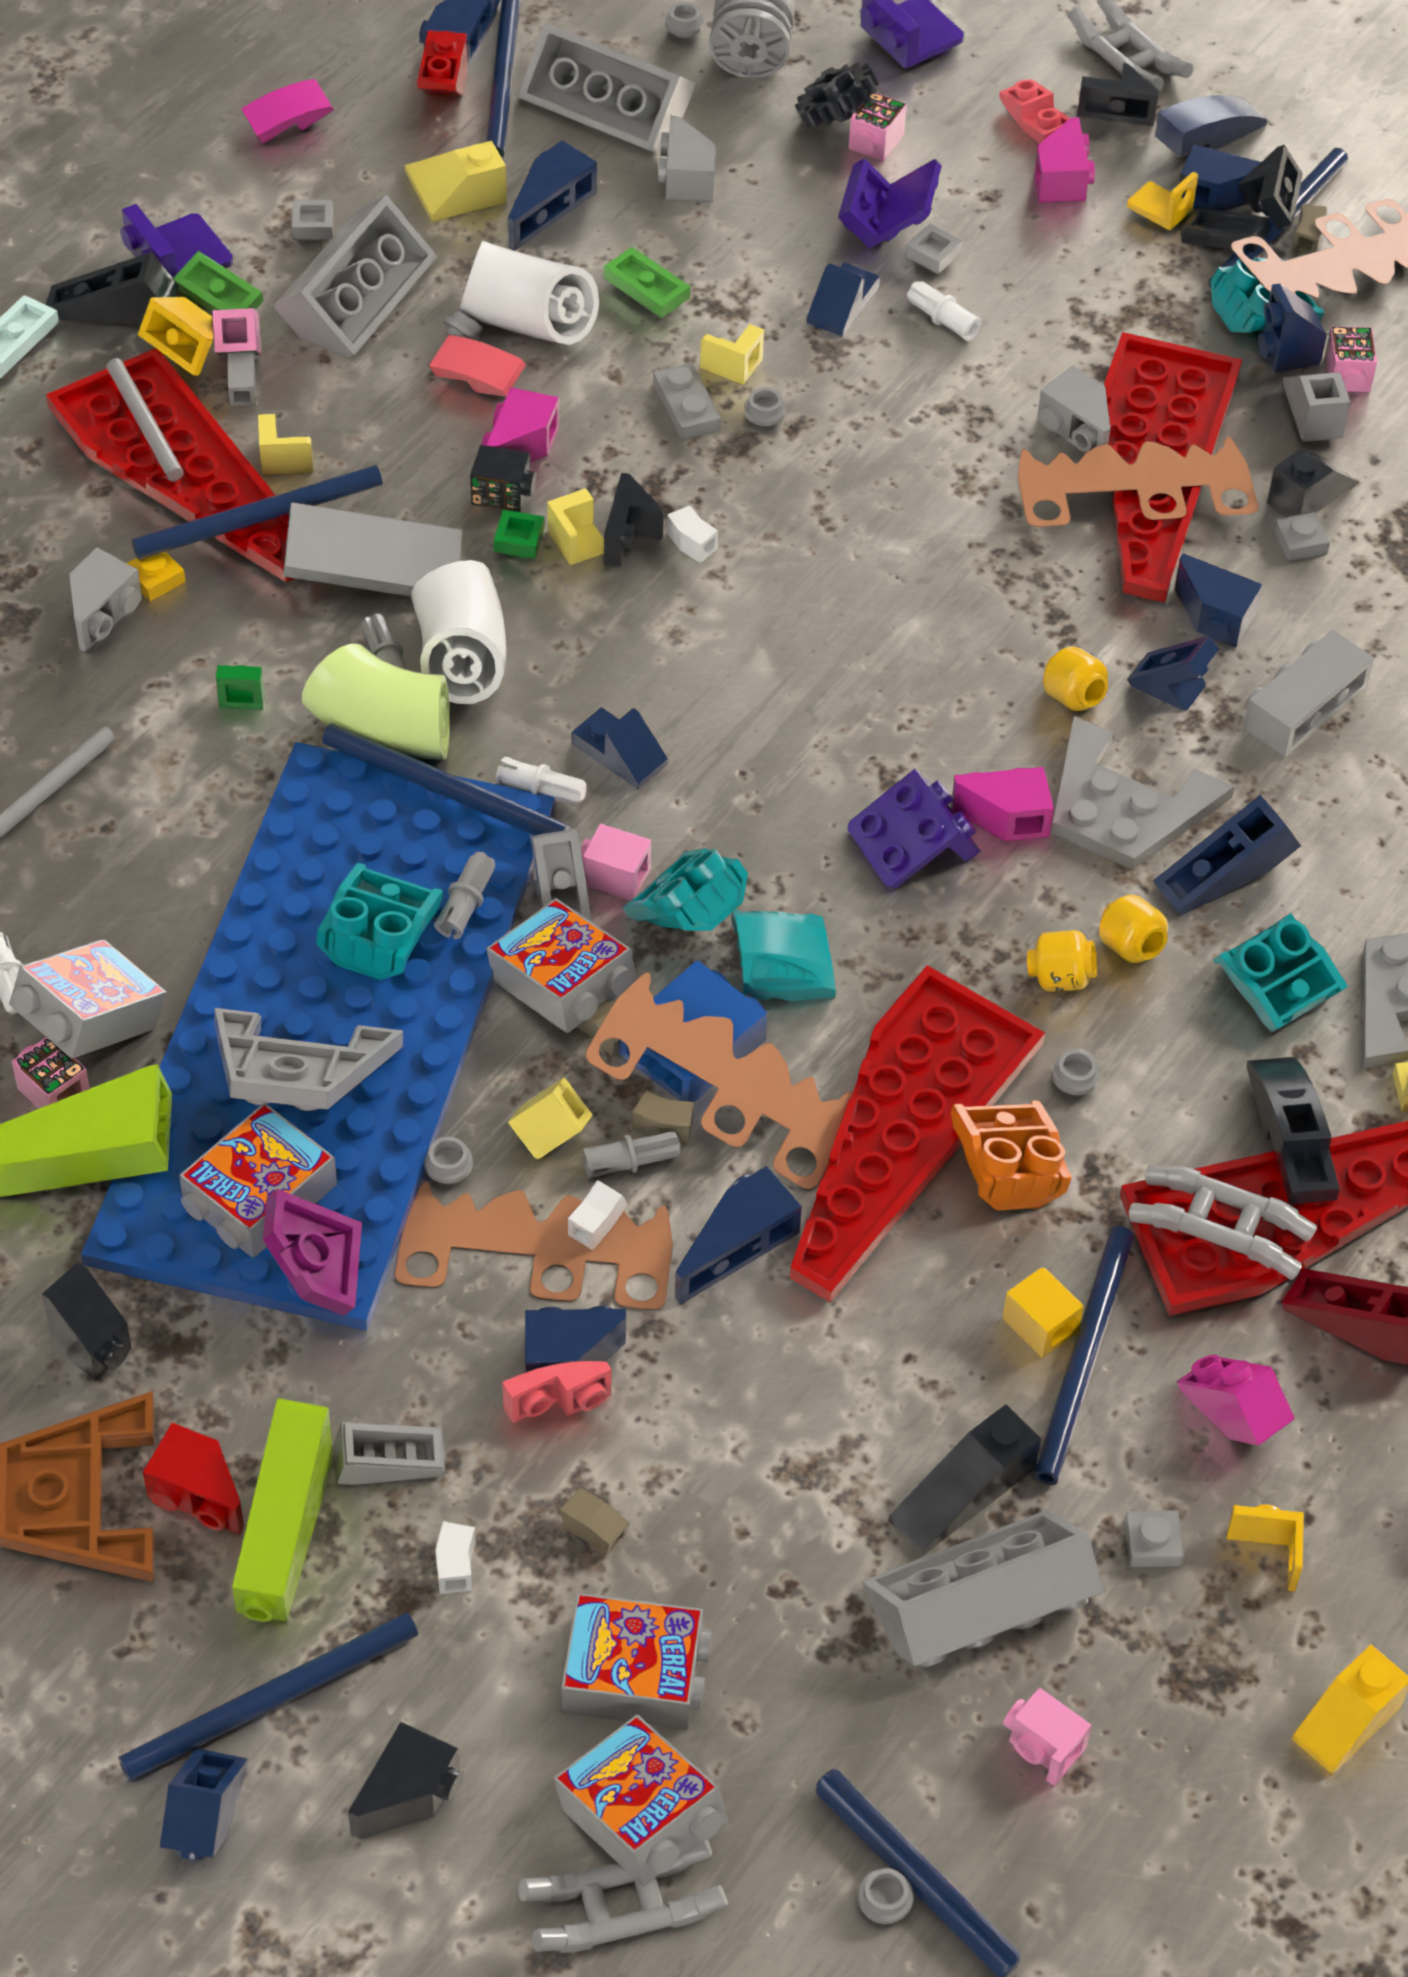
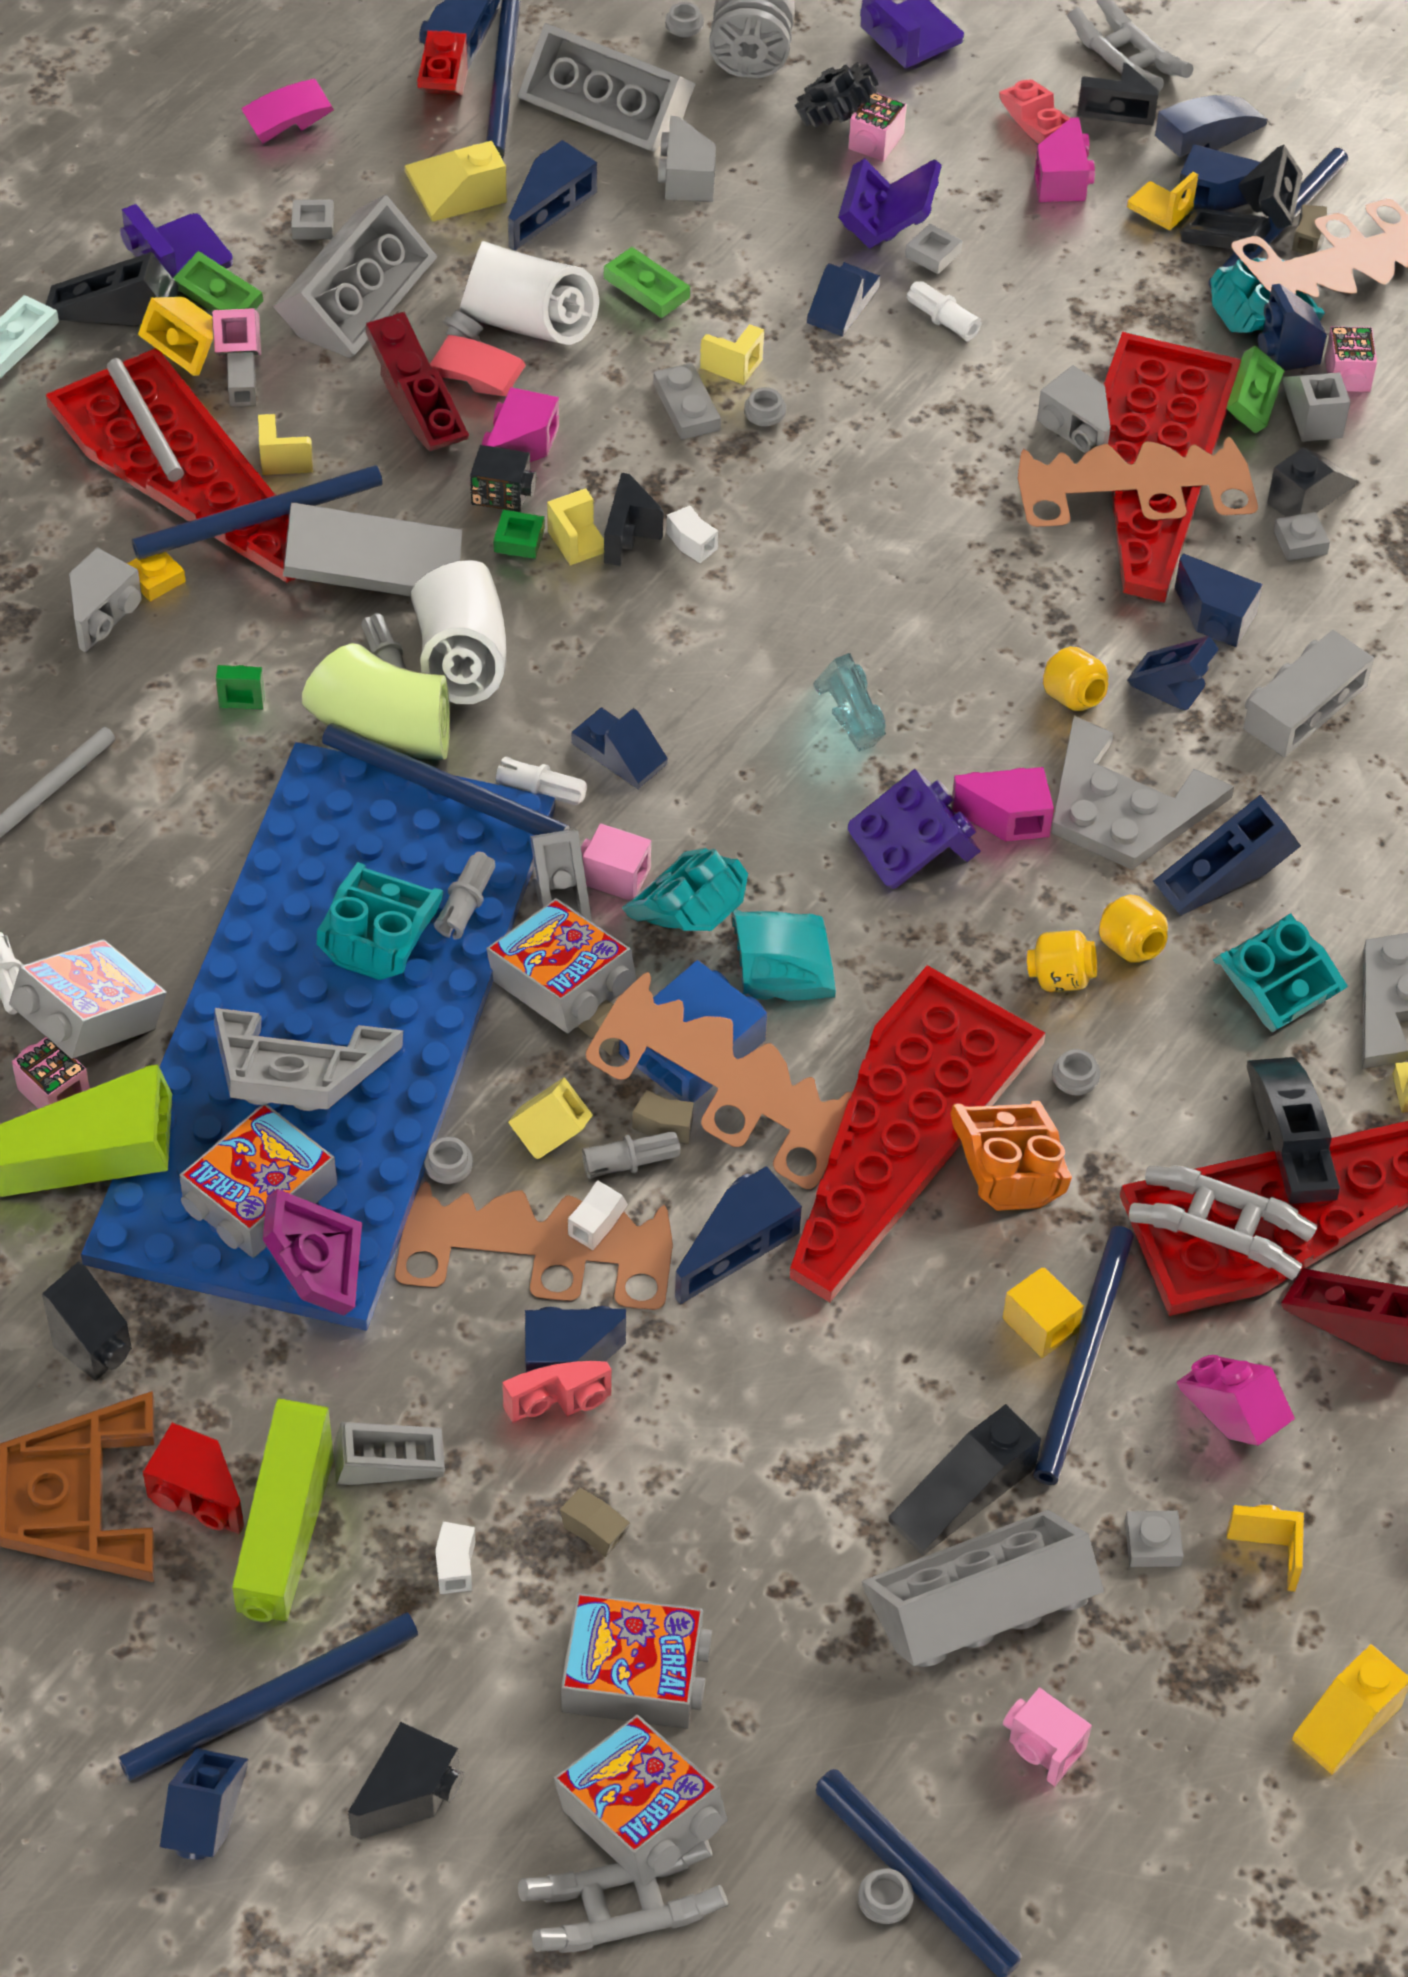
none -> dark red slope [365,311,469,451]
none -> clear light blue wing [813,653,886,752]
none -> bright green plate [1226,345,1284,434]

